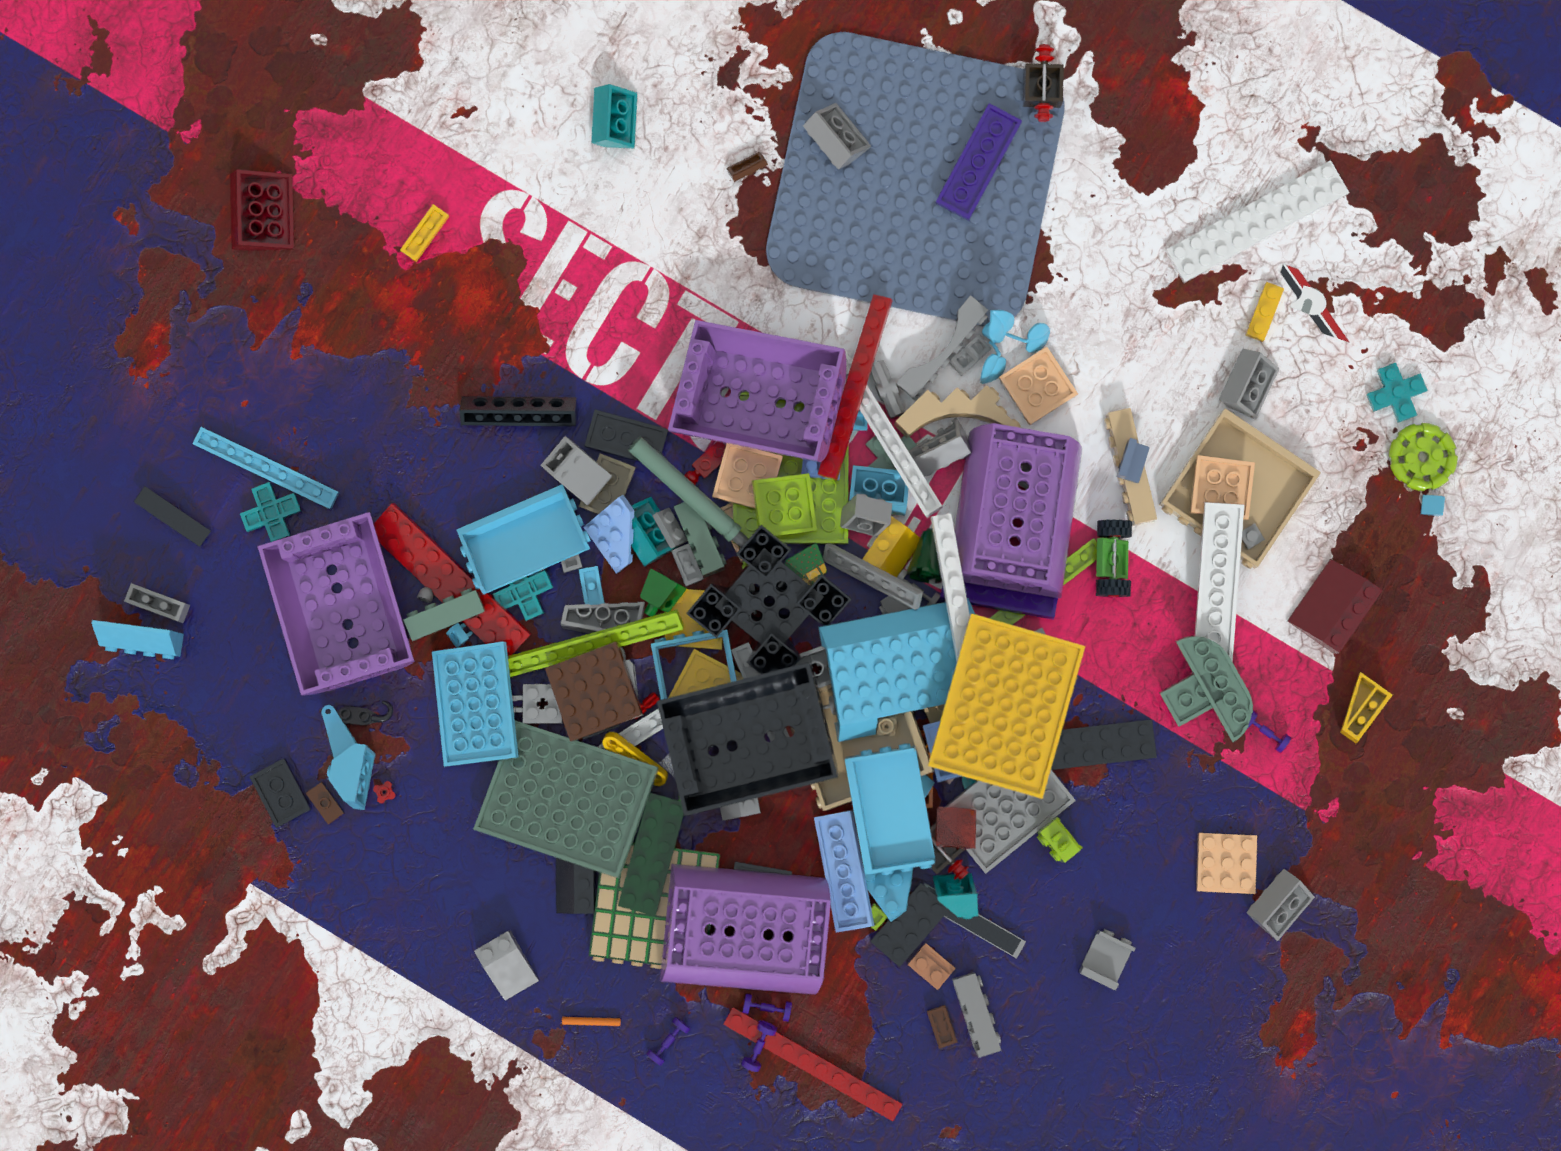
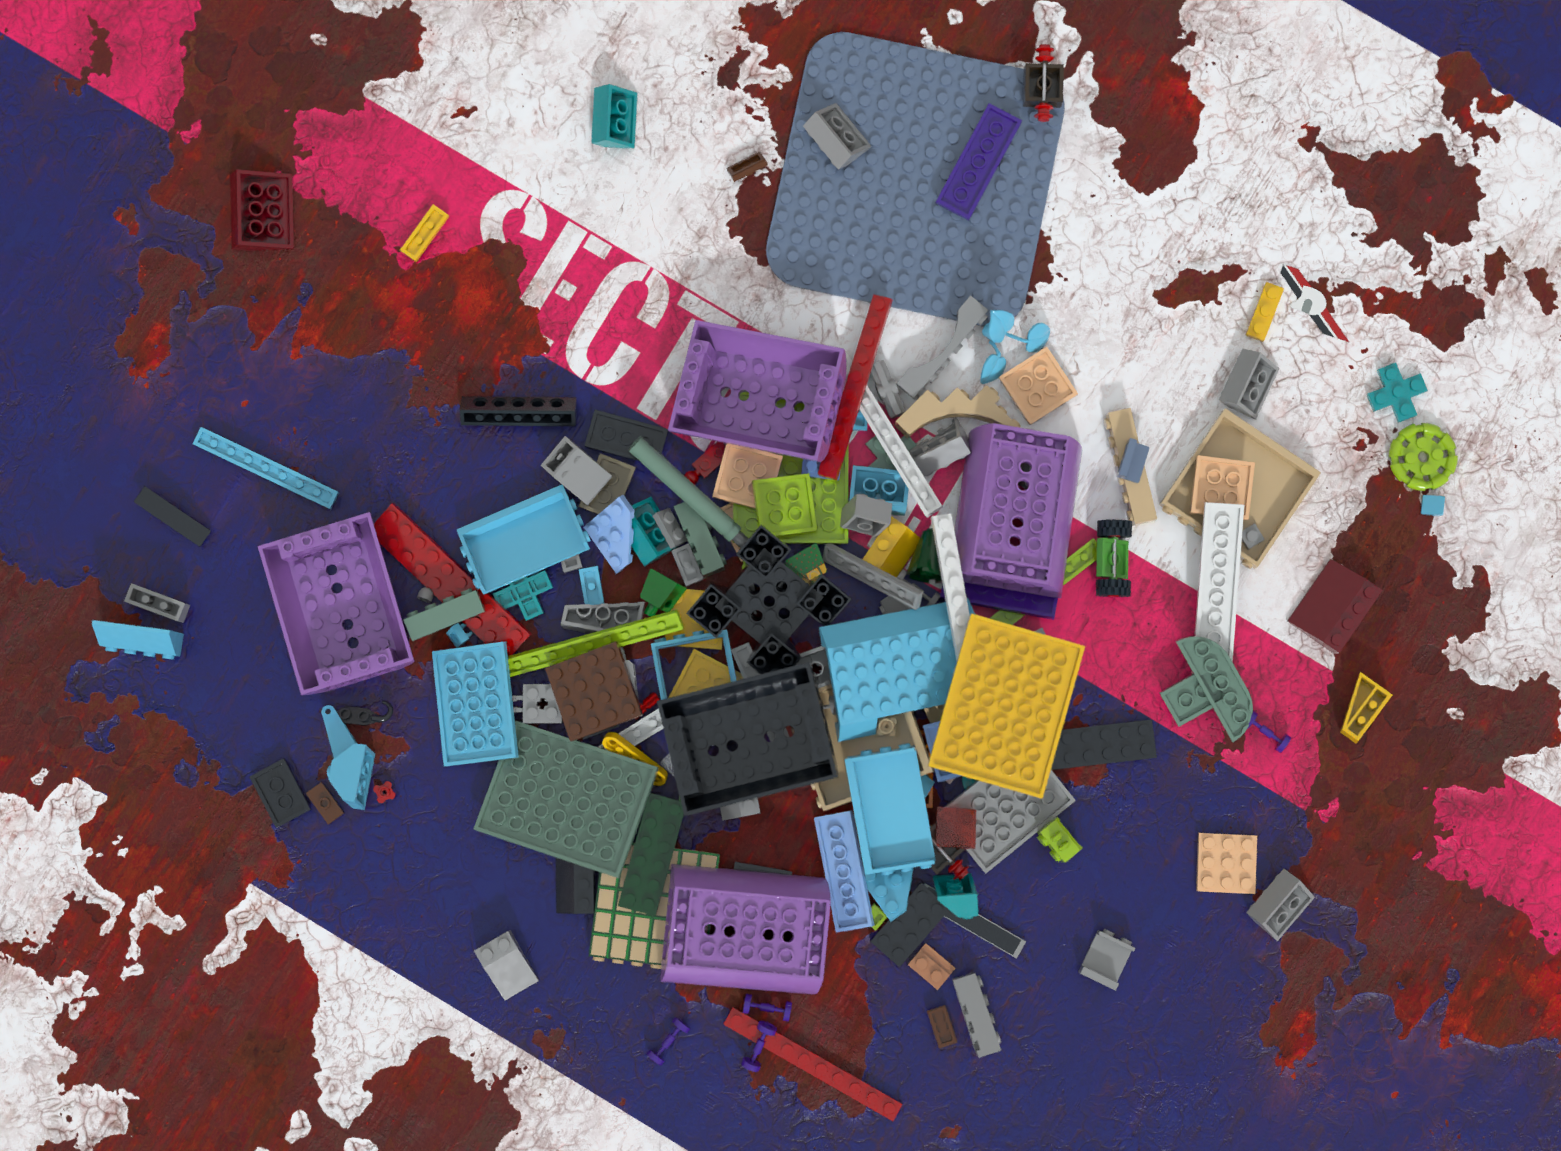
teal plate [240,482,302,542] -> none
orange bar [562,1017,621,1026] -> none
light grey slope [949,335,992,376] -> none
white plate [1165,160,1349,283] -> none

